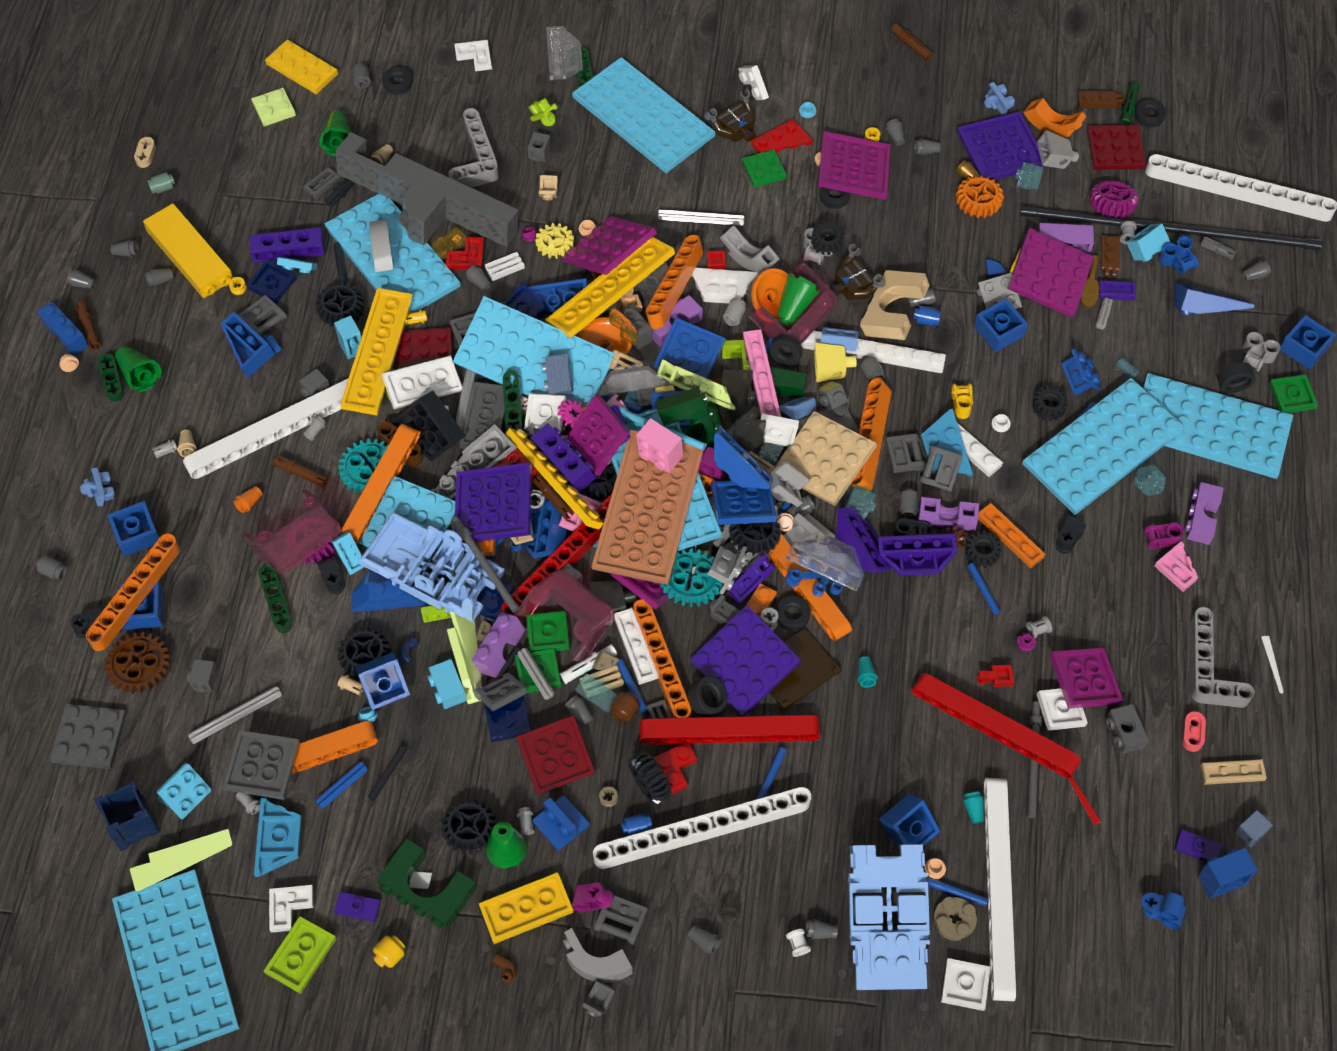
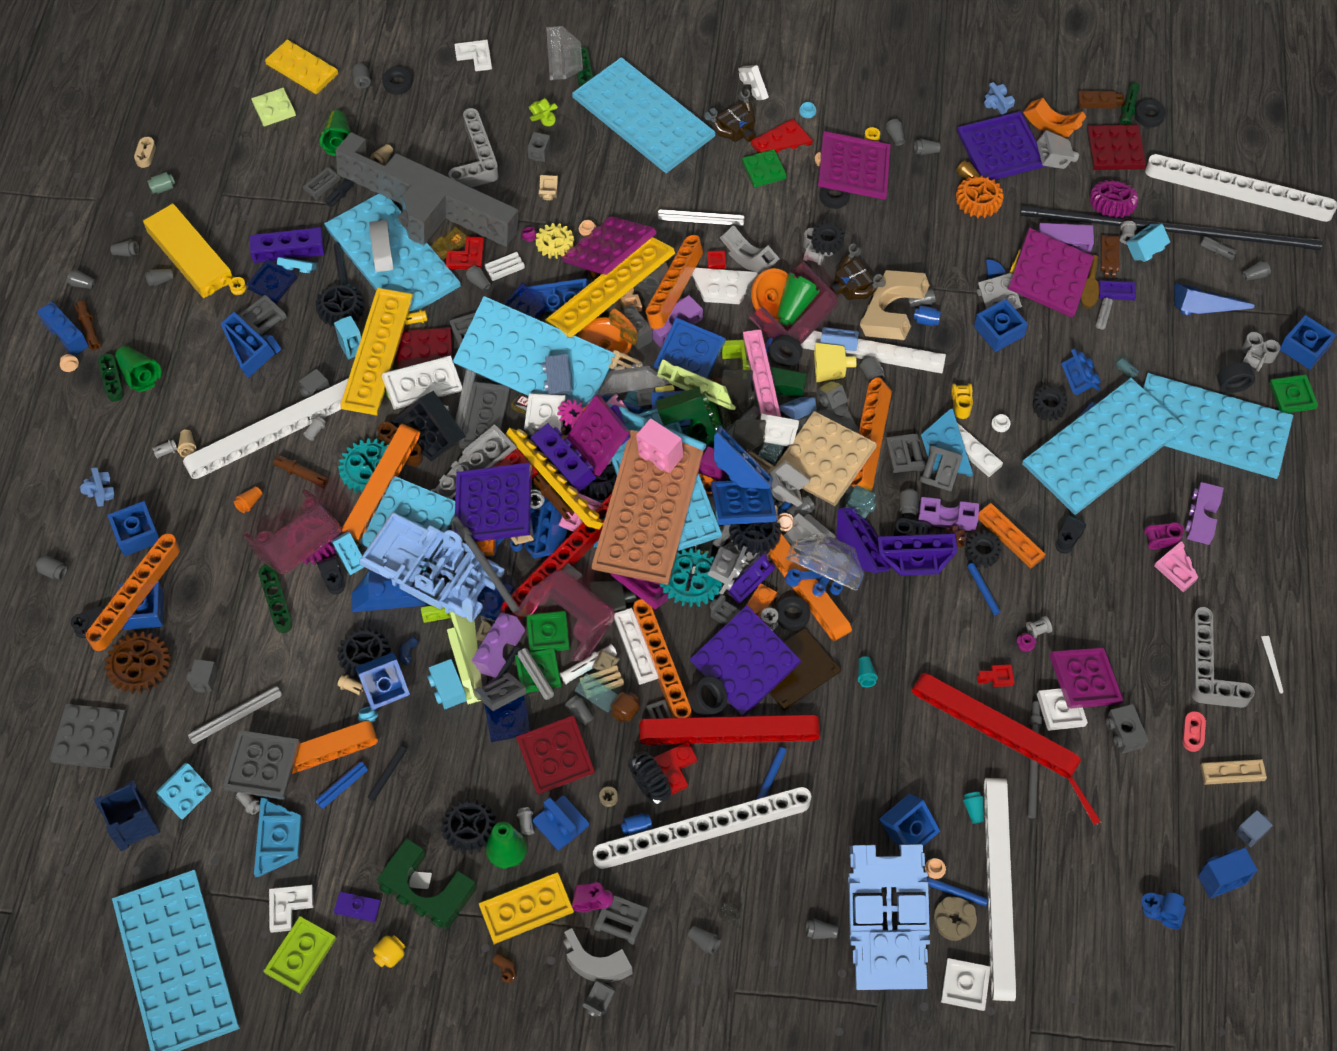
yellowish green wedge [130,829,232,891] -> none
dark green beam [503,370,524,438] -> none
blue bar [616,659,647,713] -> none
light grey brick [723,298,746,326] -> none
white bush [786,929,811,957] -> none
reddish brown pin [890,23,933,61] -> none
clear light blue brick [1015,162,1044,191] -> none
clear light blue brick [1134,465,1166,496] -> none
blue piece [1159,236,1198,275] -> none
dark purple plate [1175,830,1222,862] -> none

